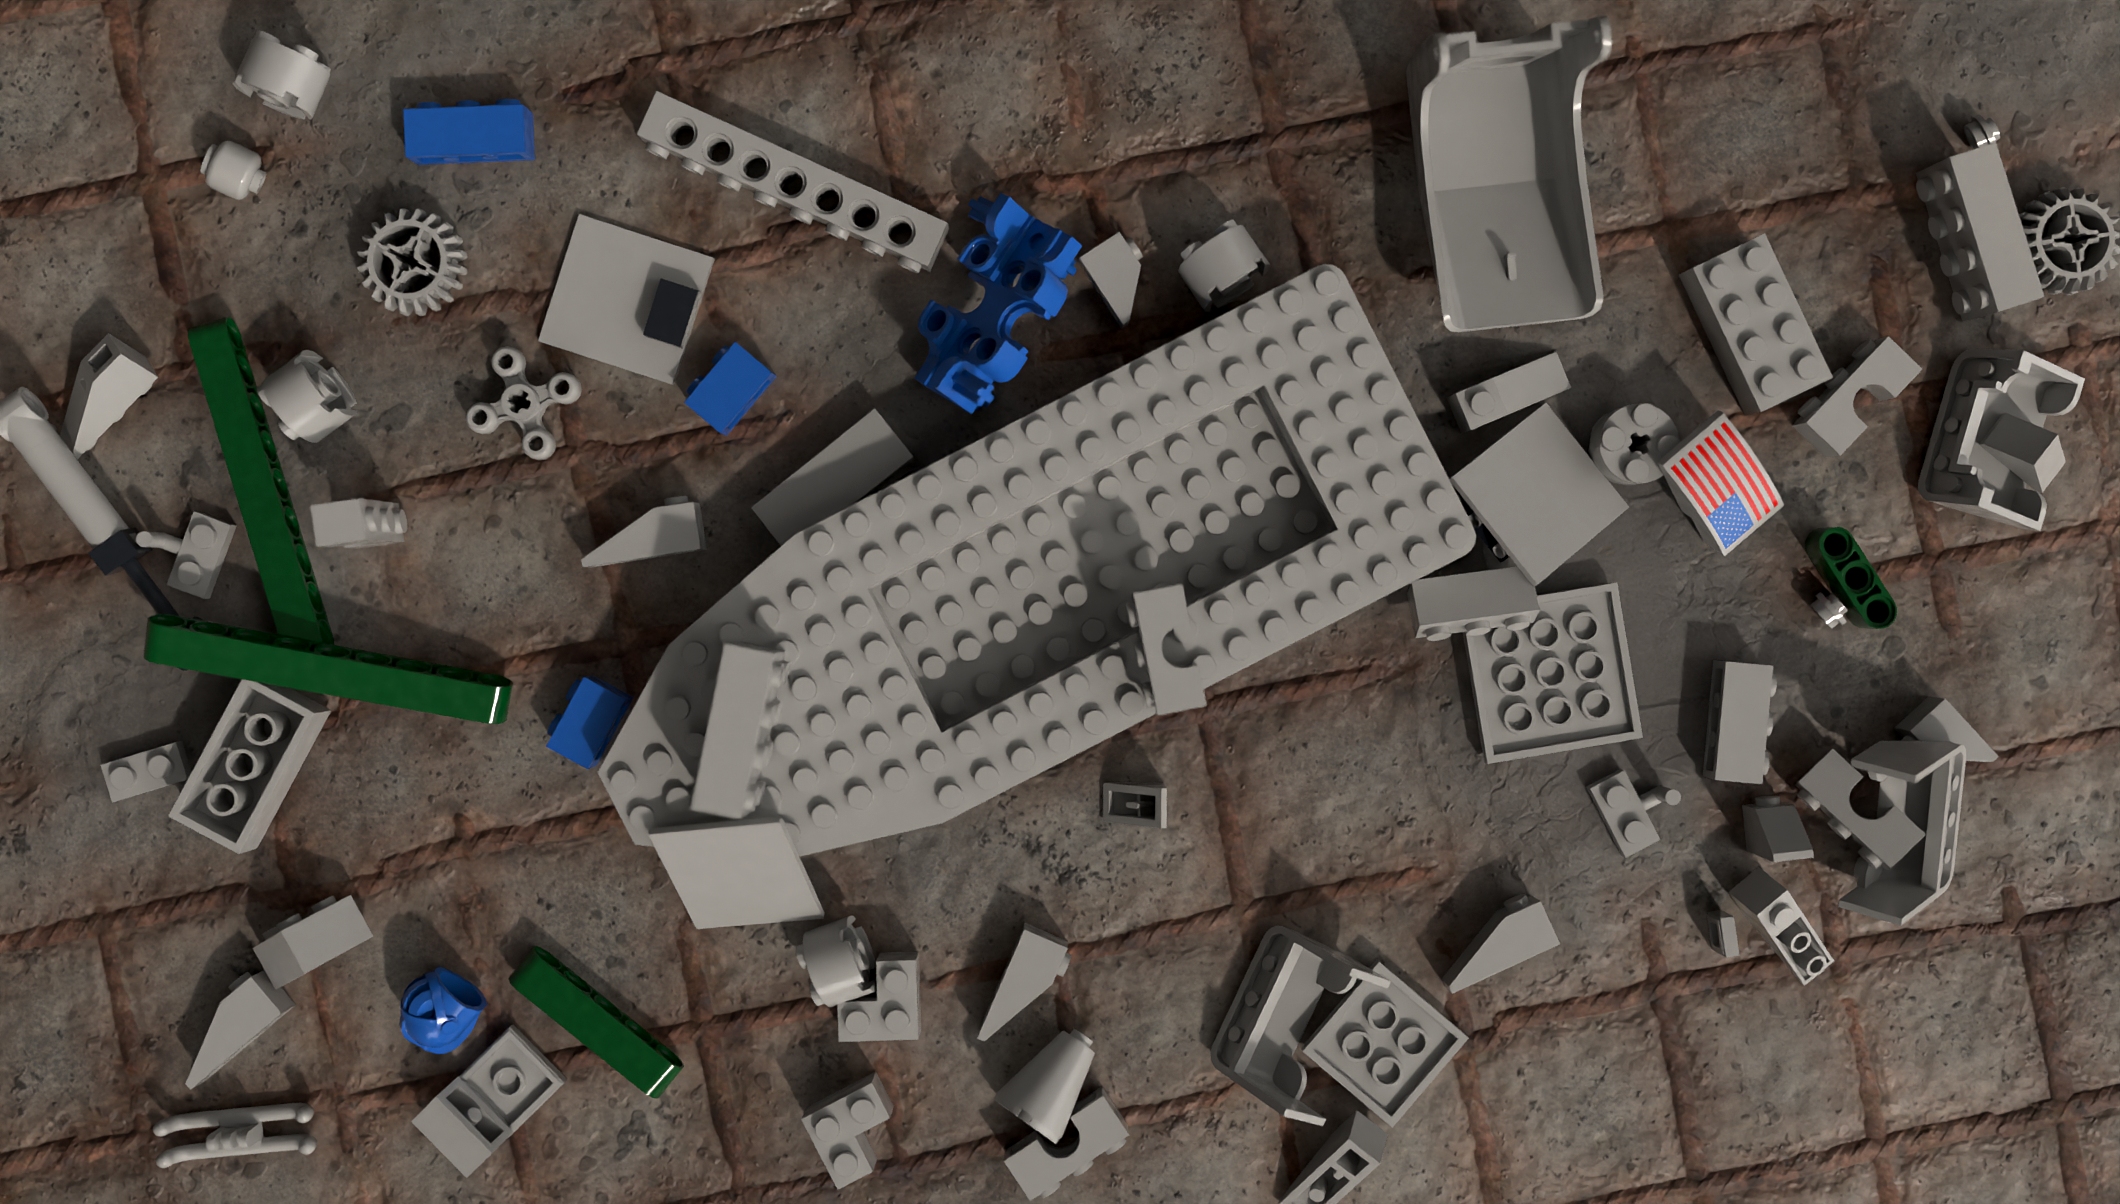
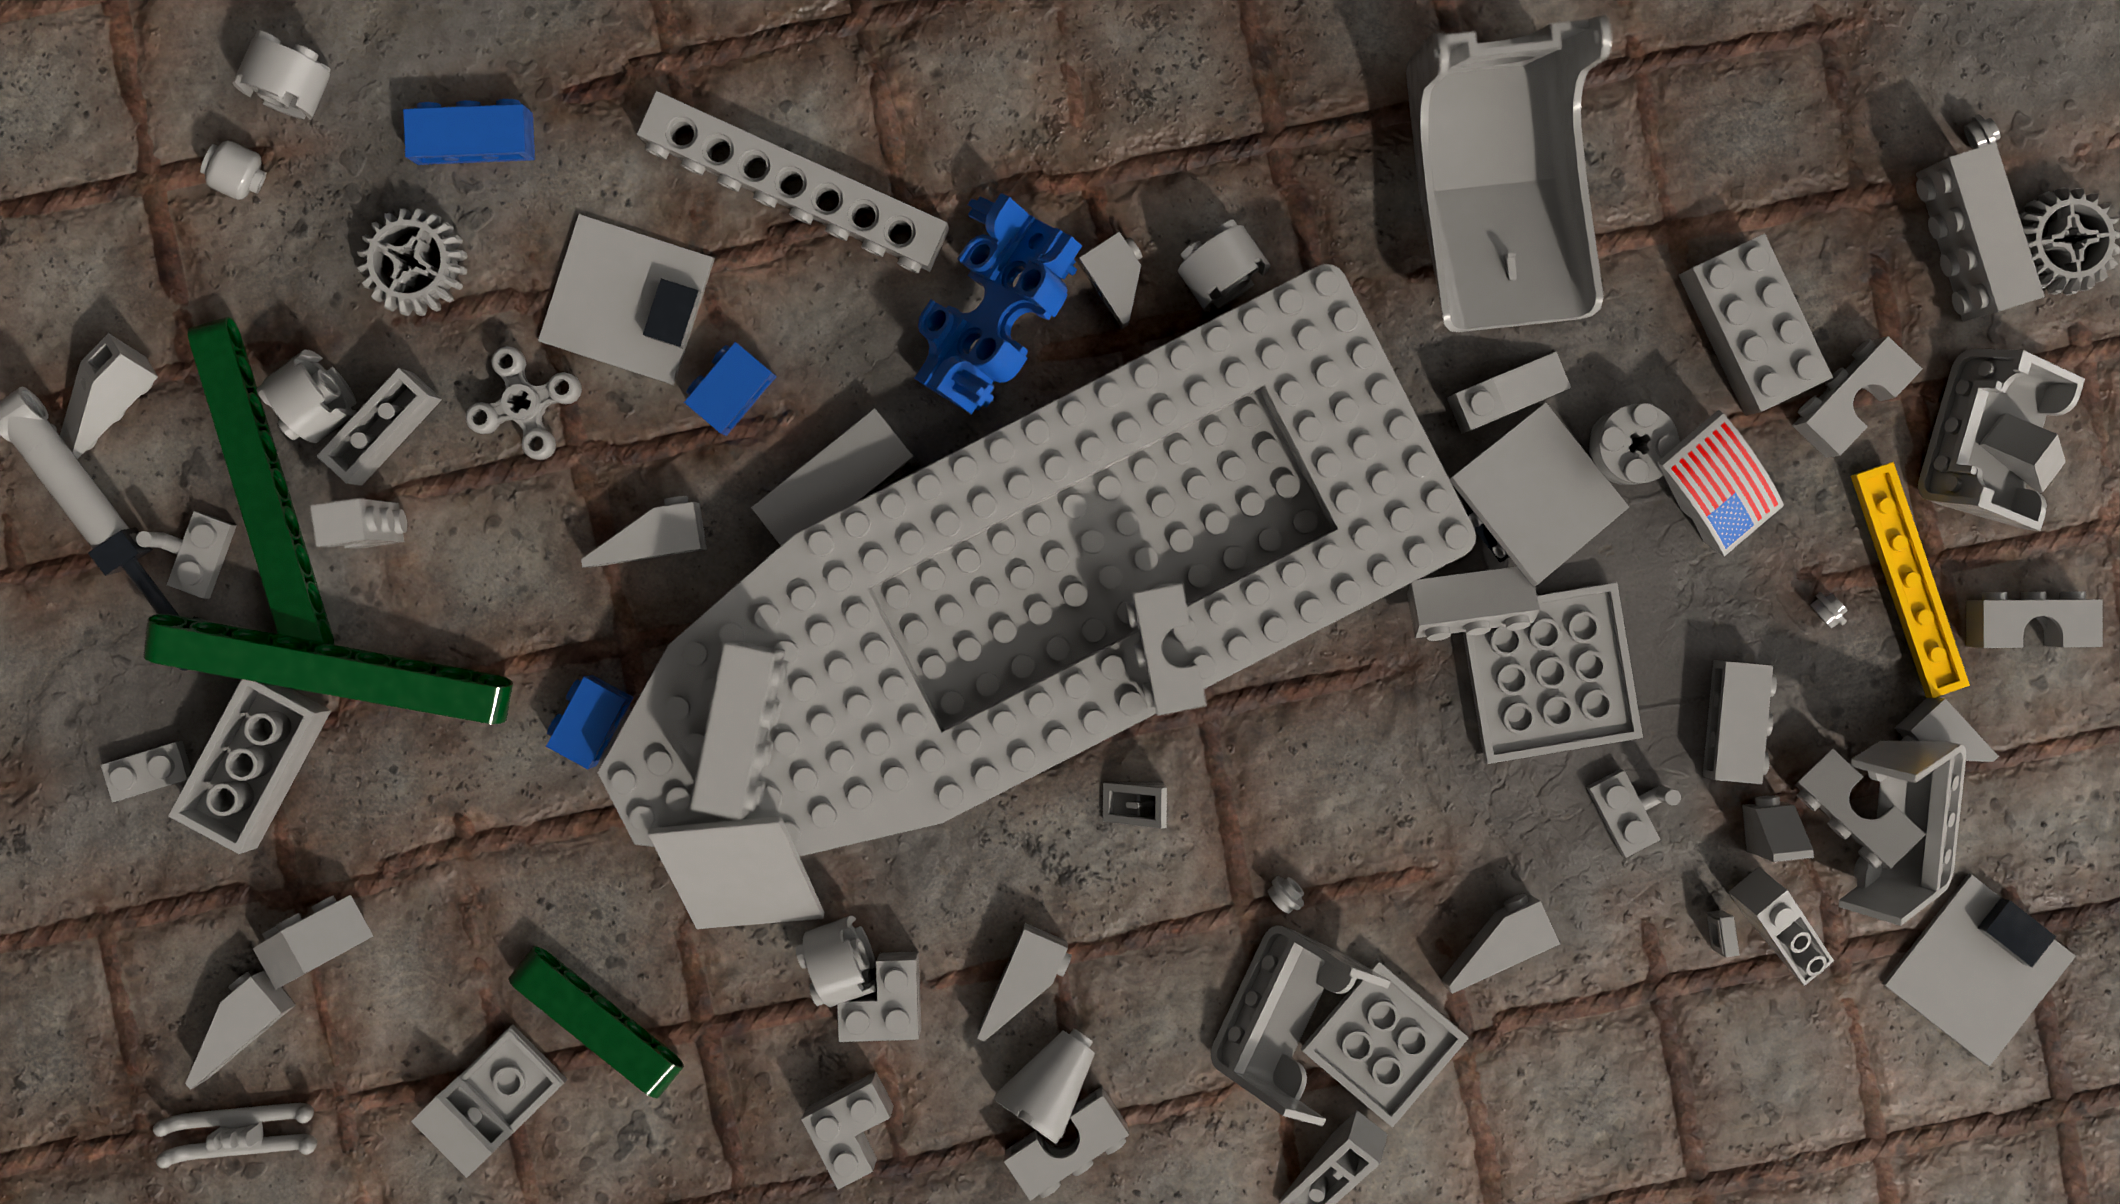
blue helmet [399,967,487,1054] -> none
dark green beam [1805,527,1897,629] -> none
none -> light grey brick [317,368,442,486]
none -> light grey plate [1268,876,1304,914]
none -> yellow plate [1851,462,1970,698]
none -> light grey piece [1882,874,2076,1067]
none -> light grey arch [1966,591,2103,648]

